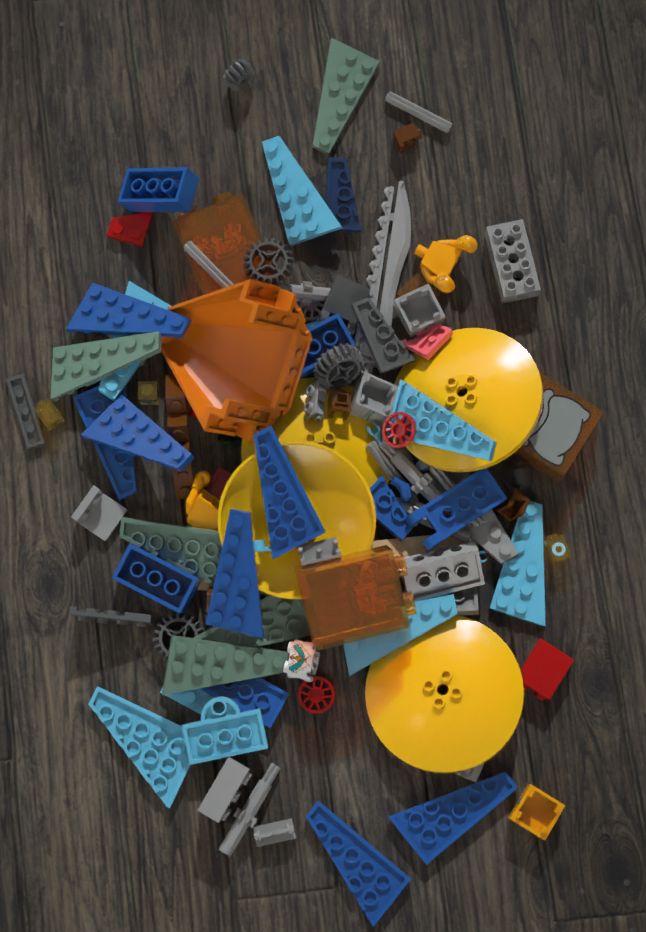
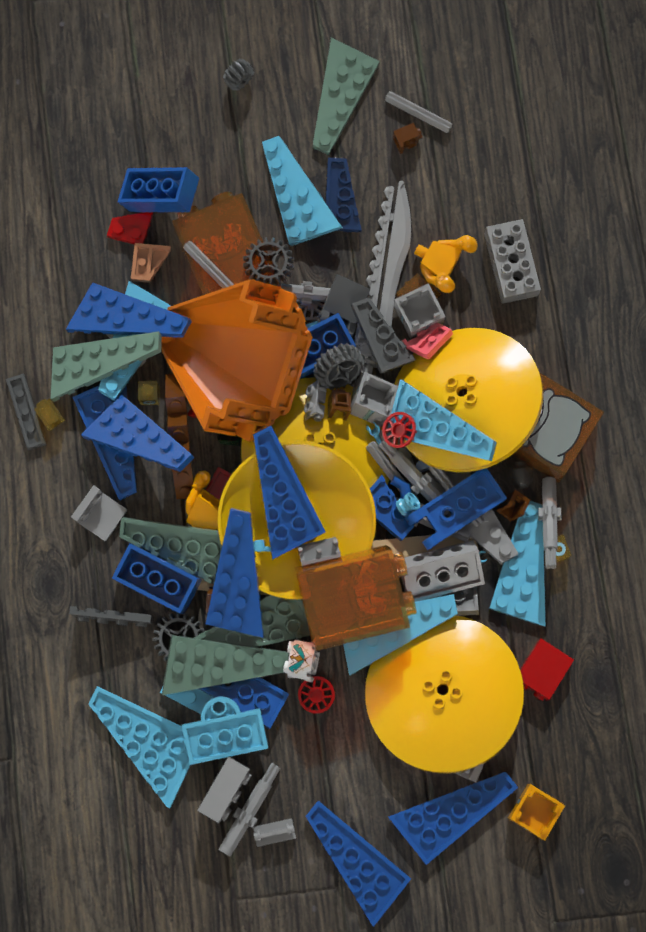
none -> nougat wing [131,243,171,283]
none -> medium azure wheel [396,492,420,517]
none -> light grey piece [538,477,561,569]

